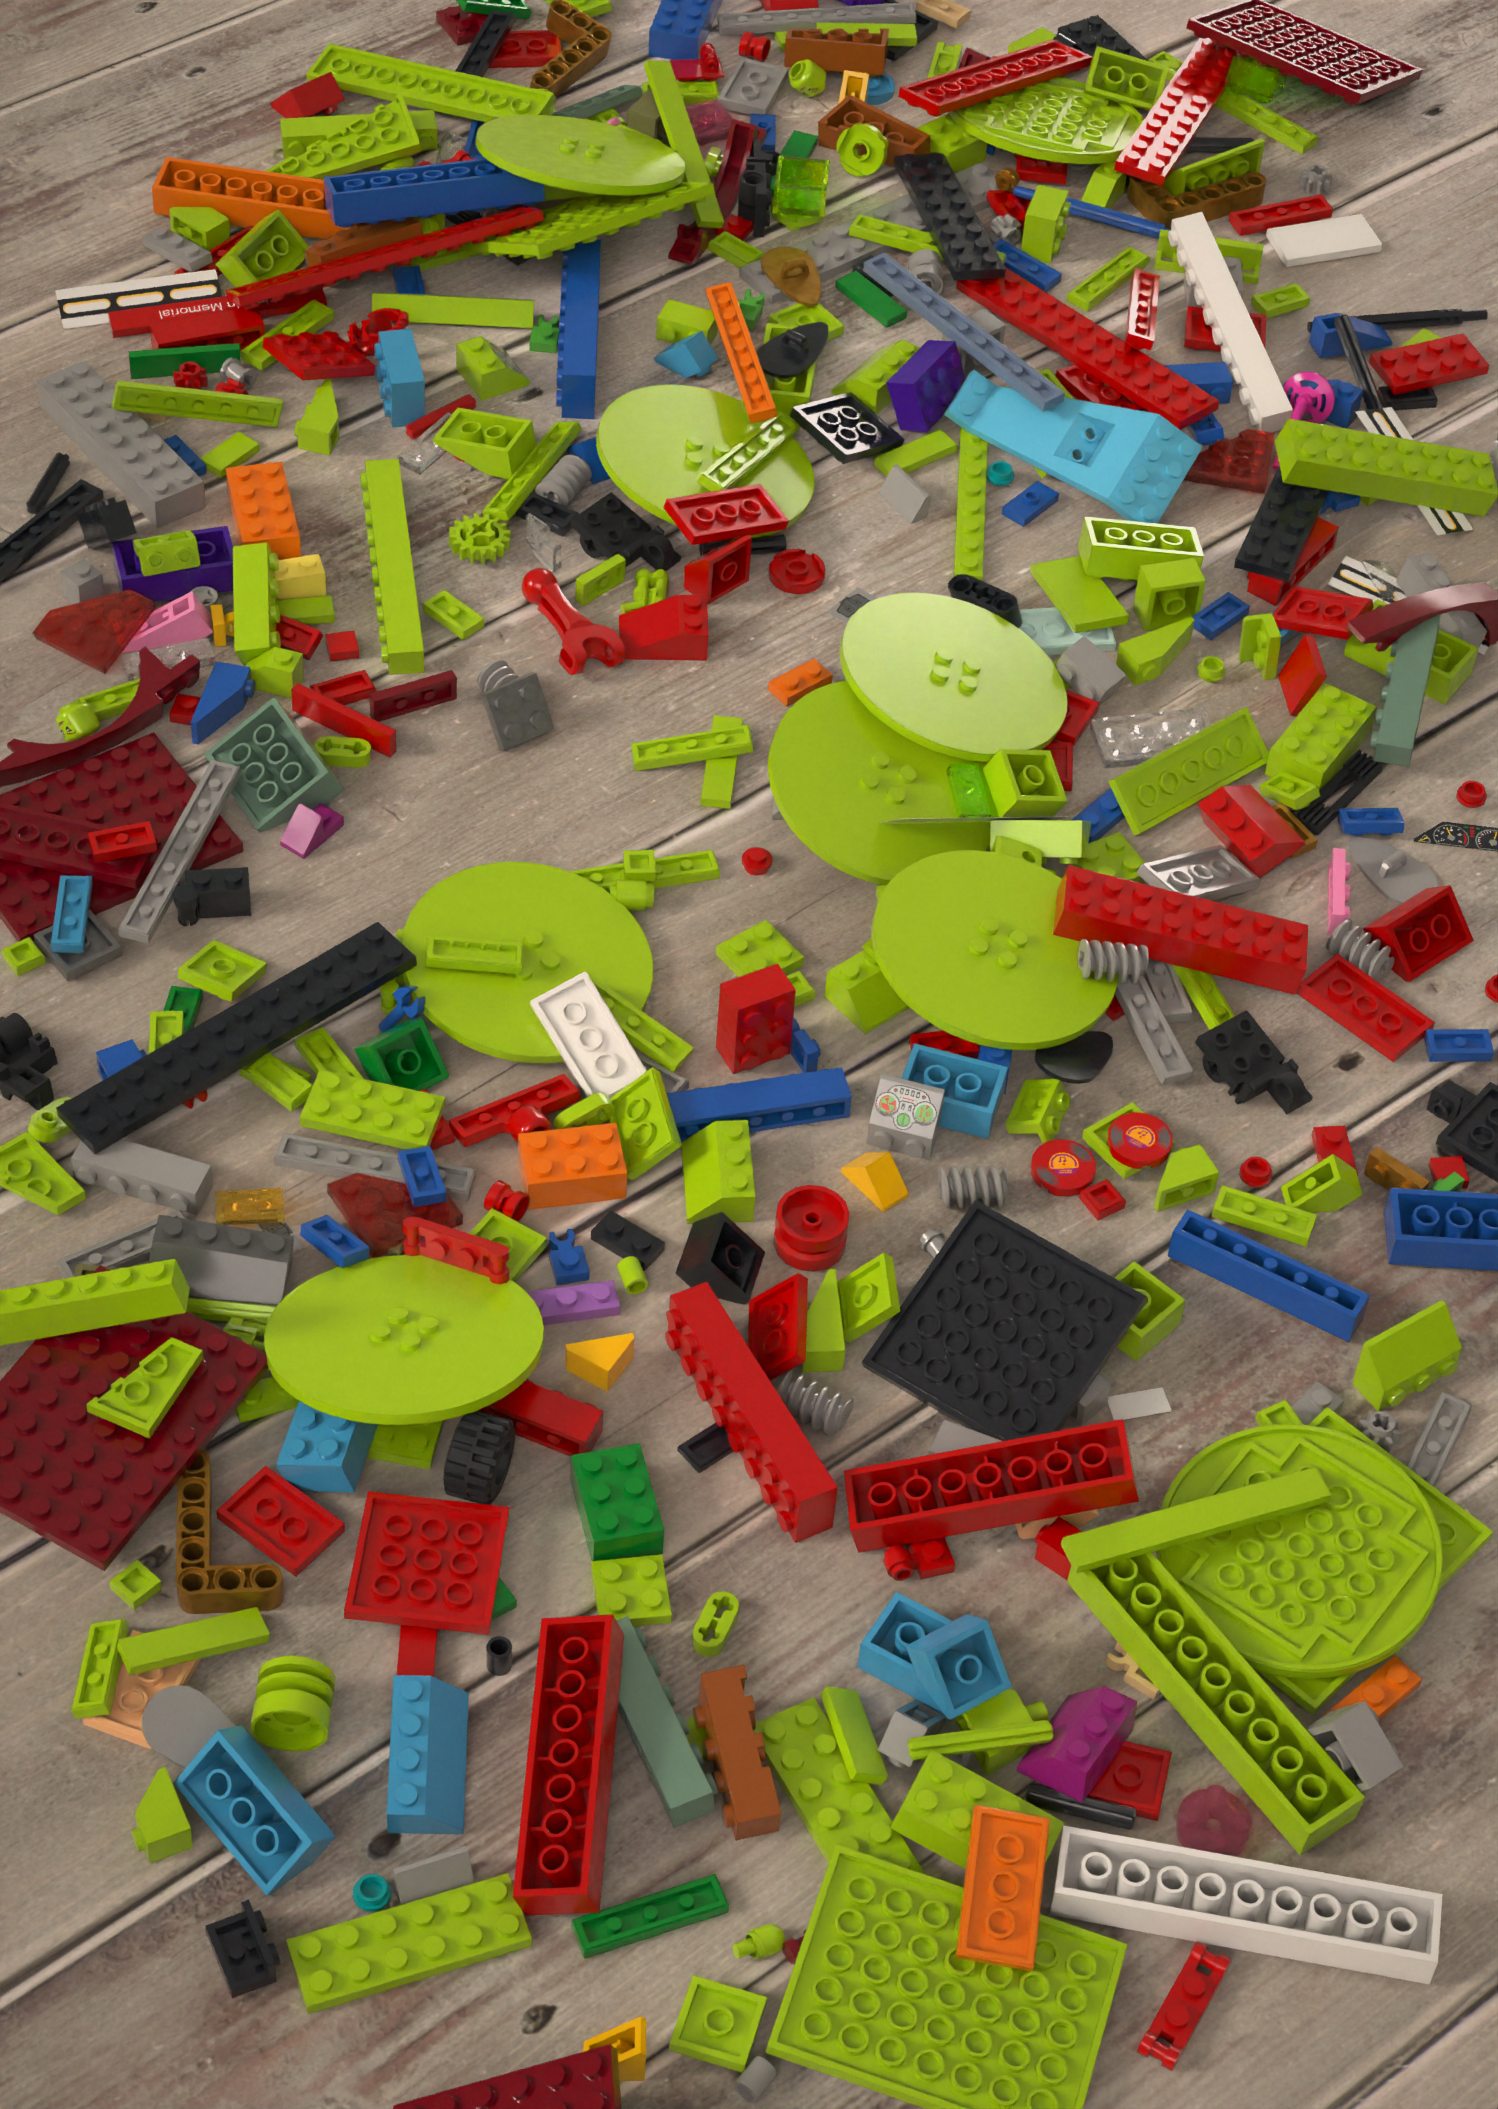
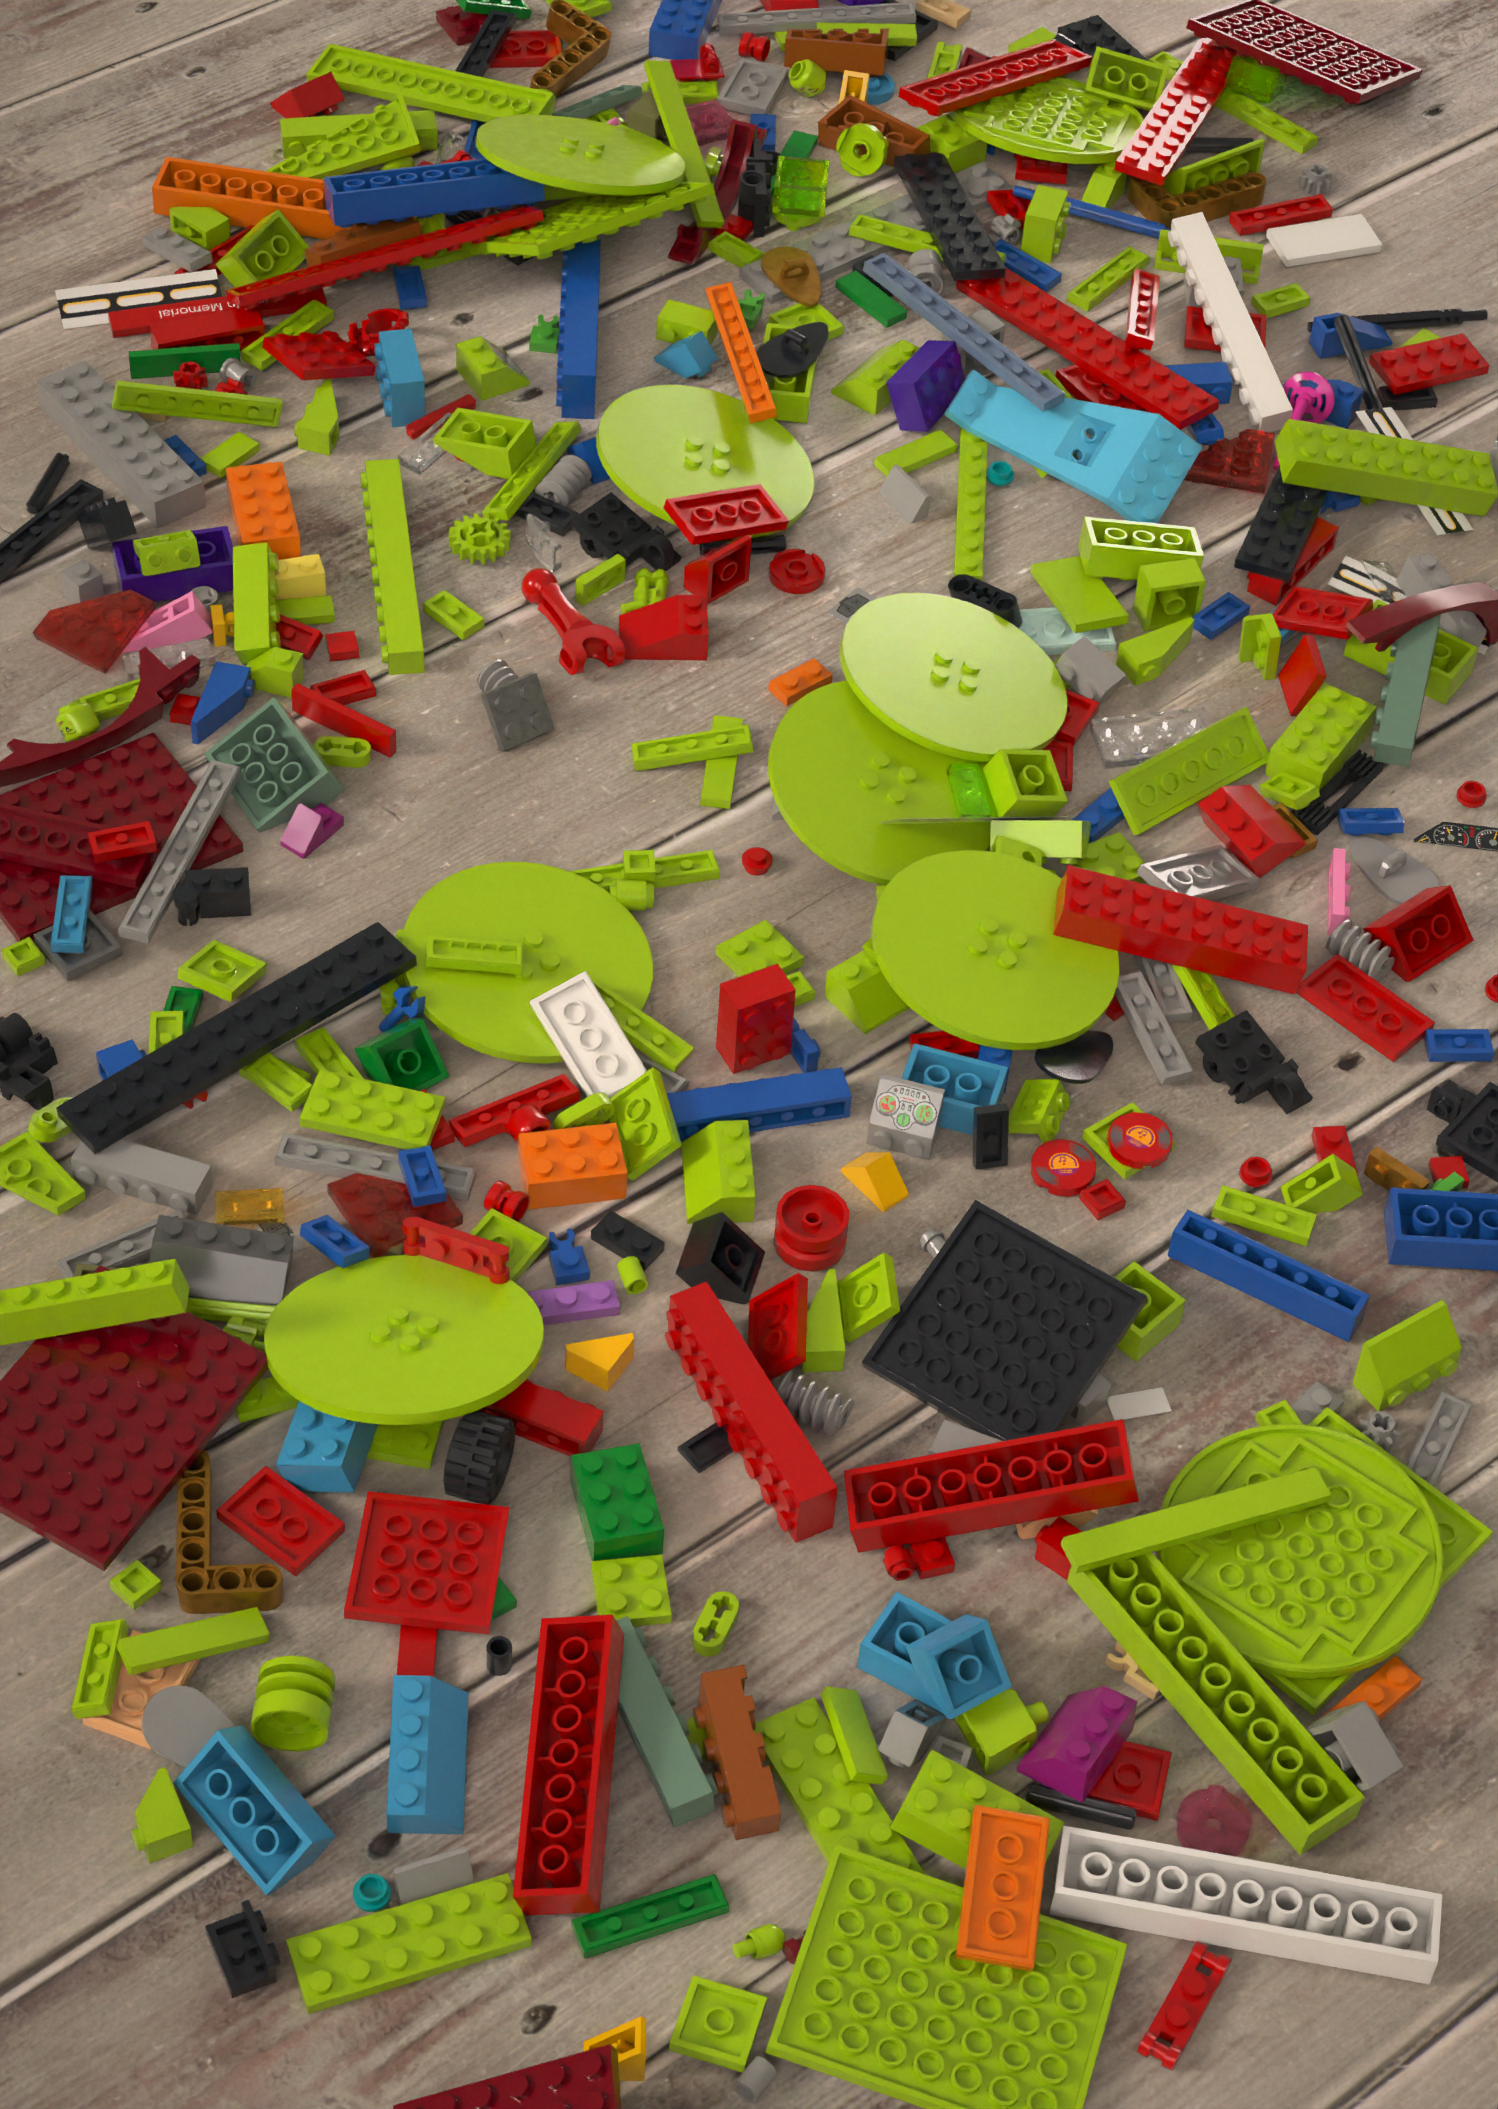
lime wing [86,1337,203,1439] -> none
dark red plate [369,670,457,722] -> none
lime tile [372,292,534,328] -> none
lime tile [697,411,801,492] -> none
black plate [790,392,905,464] -> none
lime axle [907,1720,1053,1760] -> none
light grey piece [938,1166,1008,1208] -> none
pearl gold plate [995,167,1020,193] -> none
blue plate [1002,481,1059,527] -> none
light grey piece [1078,939,1149,984] -> none
lime slope [1154,1144,1219,1212] -> none
lime plate [1197,656,1226,683] -> none
none -> black plate [973,1103,1009,1170]

